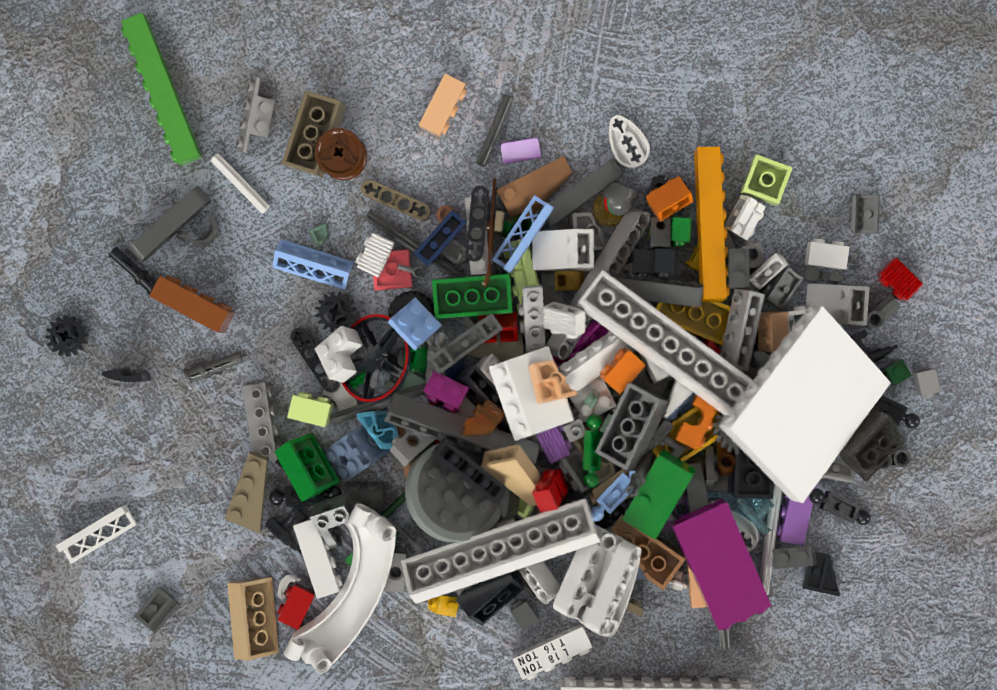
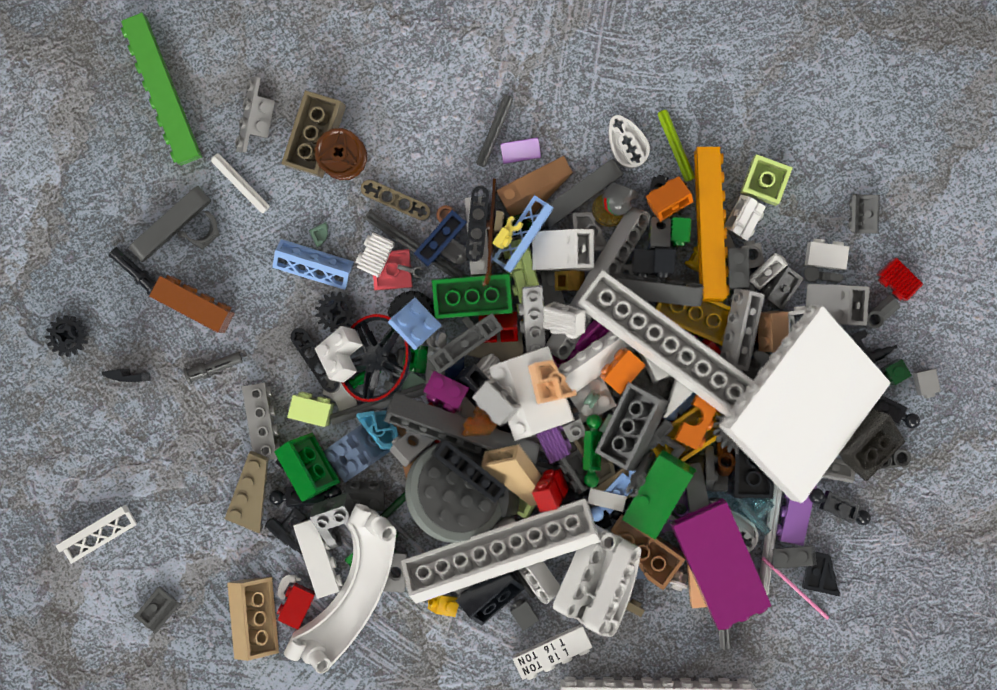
light nougat brick [419,74,467,138] -> none
none -> light grey brick [472,378,522,425]
none -> light yellow plate [492,216,523,249]
none -> white sticker [587,488,626,512]
none -> lime axle [657,109,695,182]
none -> bright pink piece [762,557,829,619]

